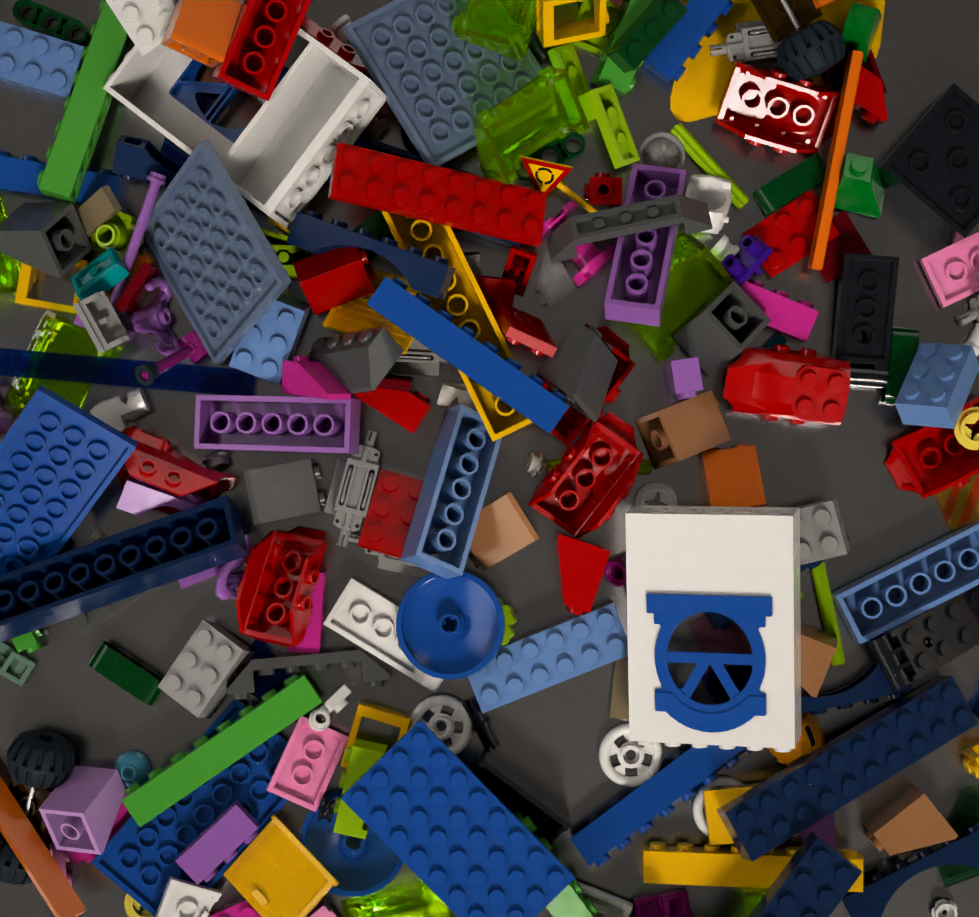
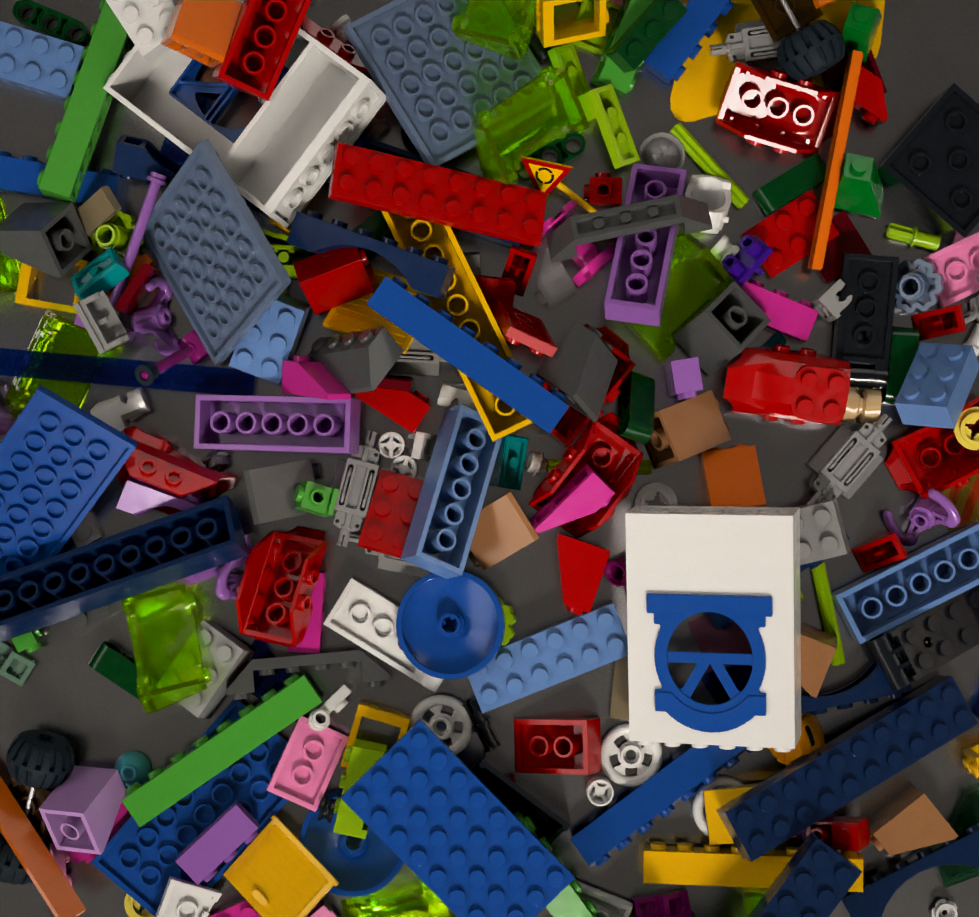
none -> clear neon green windscreen [121,584,212,714]
none -> bright green brick [293,481,339,517]
none -> white wheel [378,432,406,458]
none -> white wheel [390,455,418,478]
none -> white tile [405,431,437,461]
none -> teal slope [489,434,529,490]
none -> red slope [514,717,602,775]
none -> dark pink slope [529,464,615,533]
none -> white wheel [586,775,614,806]
none -> dark green beam [618,370,655,444]
none -> light grey piece [806,413,893,504]
none -> red slope [806,816,870,851]
none -> light grey hinge [810,279,852,323]
none -> tan wheel [843,386,882,424]
none -> red slope [852,531,908,573]
none -> medium lavender piece [883,489,961,546]
none -> lime axle [886,222,941,252]
none -> sand blue plant [895,258,944,313]
none -> red slope [912,304,966,341]

